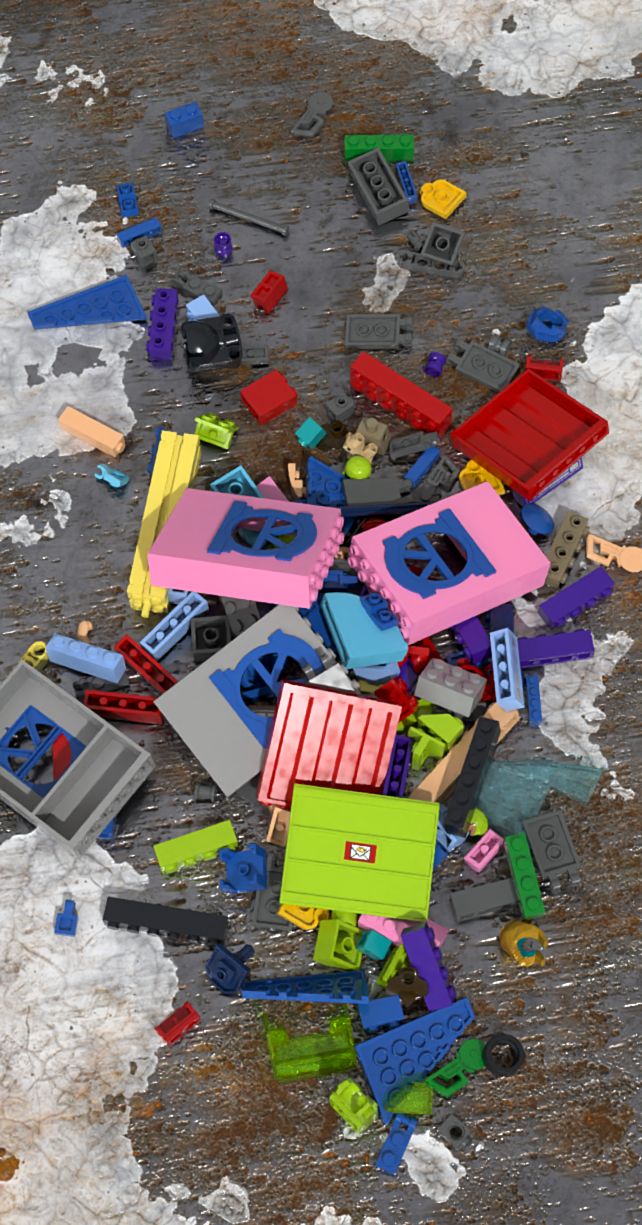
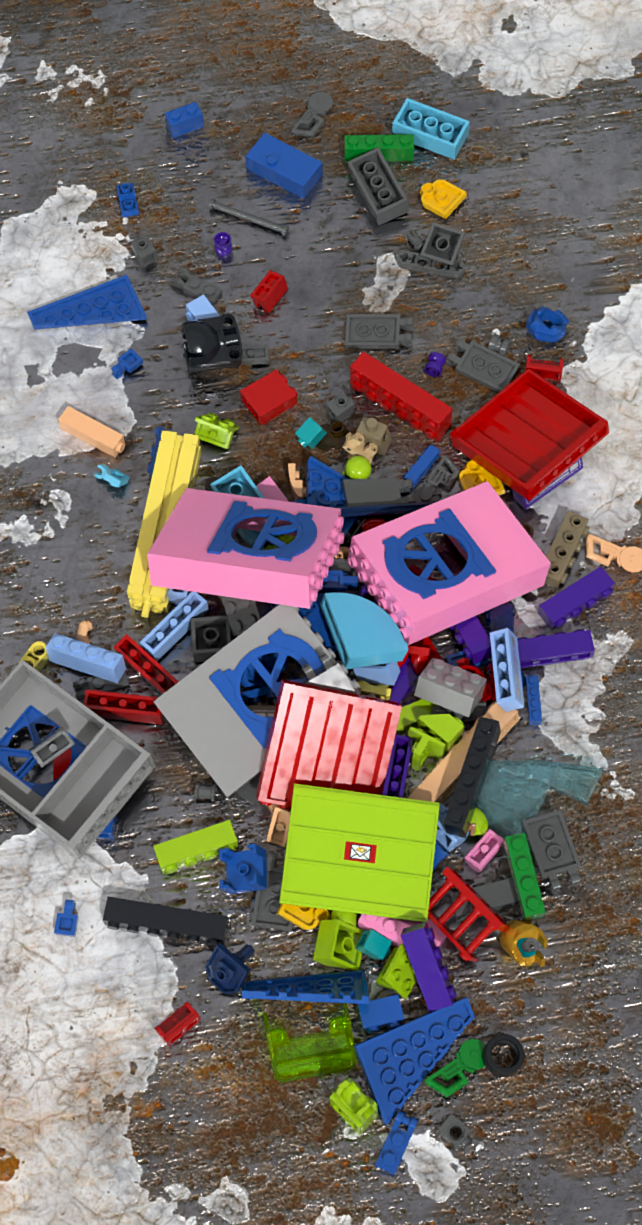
blue piece [117,217,162,248] -> none
dark purple brick [146,288,179,360] -> none
blue slope [360,592,399,631] -> none
red bracket [374,676,420,723] -> none
clear neon green slope [384,1081,433,1115] -> none
dark brown plate [386,966,428,1007] -> none
dark grey hinge [389,431,441,459] -> none
blue piece [395,161,417,204] -> none
blue dish [519,503,554,535] -> none
none -> dark grey slope [29,726,75,767]
none -> blue plate [111,348,143,379]
none -> blue brick [245,132,323,199]
none -> medium azure brick [392,98,470,160]
none -> red fence [428,866,509,962]

